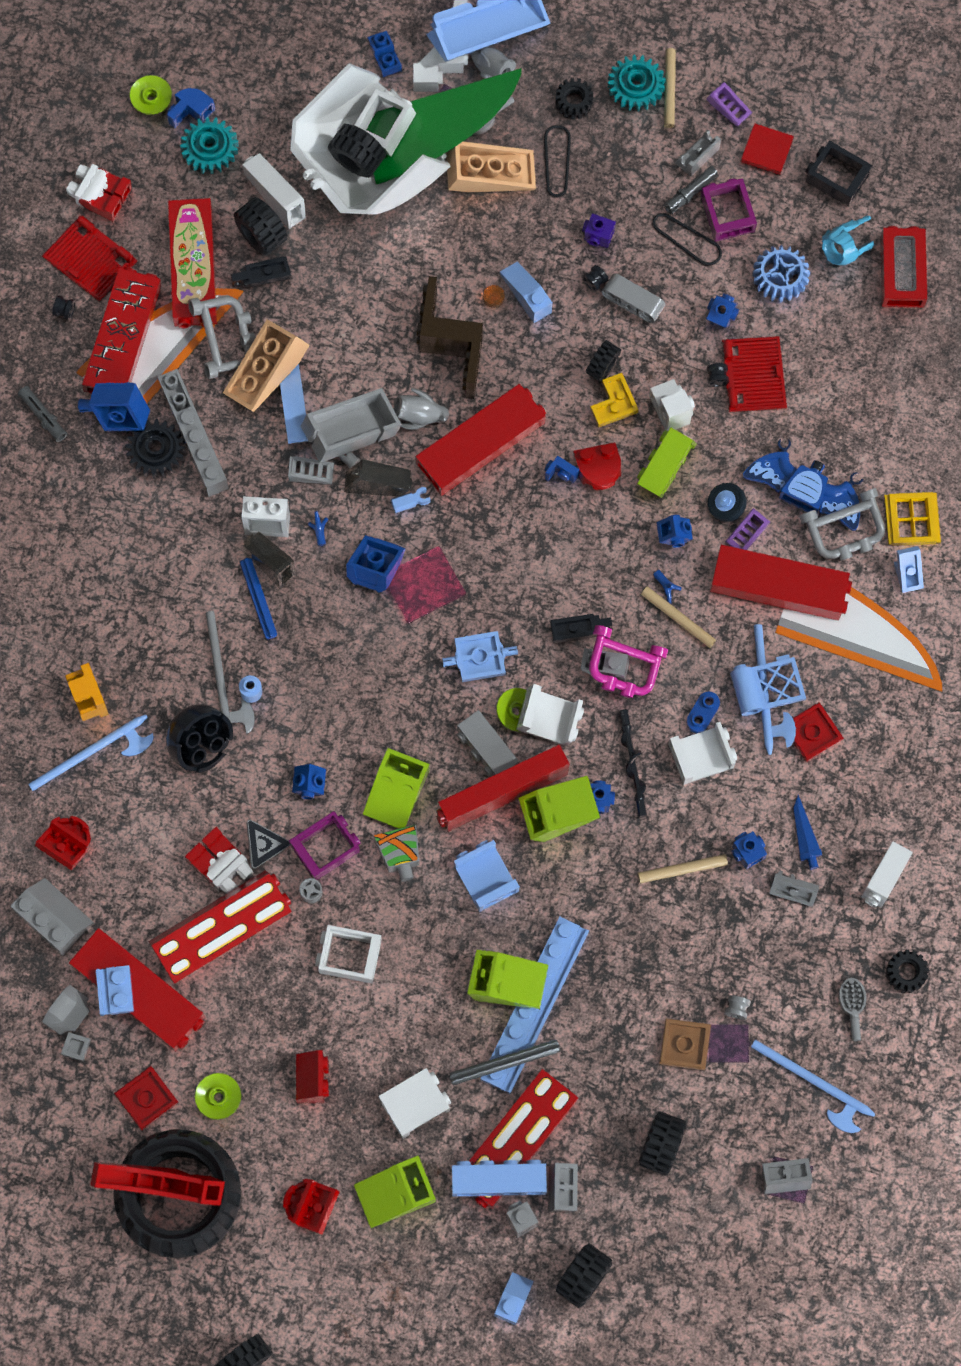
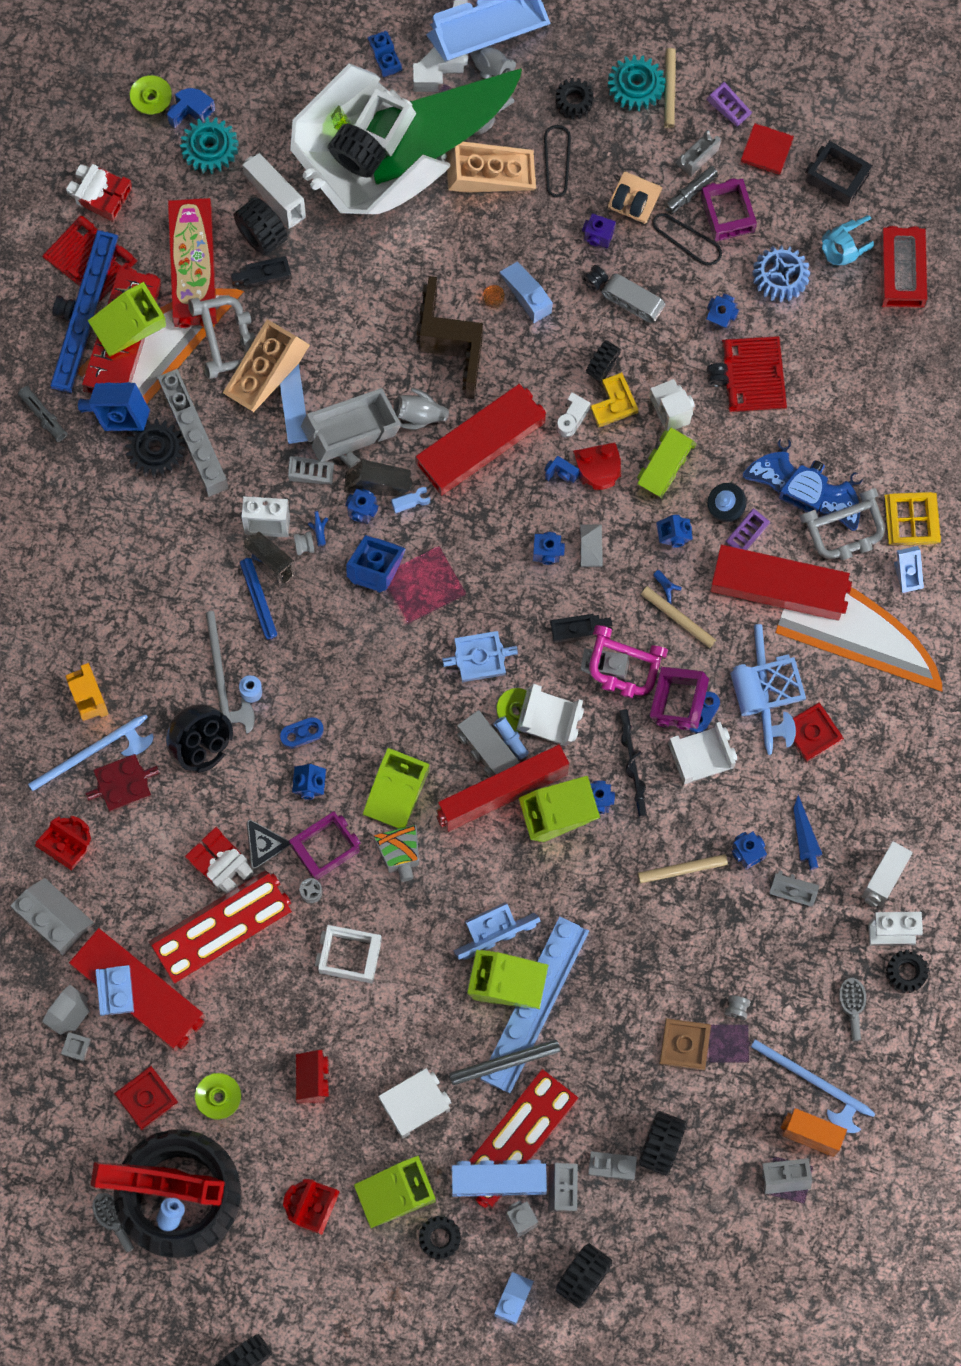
light blue panel [454,840,520,912] -> none
none -> blue tile [50,230,119,394]
none -> dark red plate [85,754,160,812]
none -> lime slope [88,282,166,357]
none -> light grey piece [92,1193,134,1253]
none -> light blue brick [156,1198,185,1231]
none -> blue plate [280,717,324,749]
none -> light grey wheel [293,531,315,556]
none -> clear neon green slope [331,105,351,130]
none -> blue brick [345,489,379,524]
none -> black tyre [419,1216,461,1260]
none -> light blue bracket [453,902,541,960]
none -> light blue pin [493,716,529,760]
none -> blue brick [533,532,565,565]
none -> white leg [557,393,590,438]
none -> light grey slope [580,524,603,567]
none -> light grey plate [588,1151,637,1181]
none -> light nougat plate [608,172,662,223]
none -> magenta window [650,666,709,730]
none -> orange brick [780,1108,847,1157]
none -> white panel [868,912,923,946]

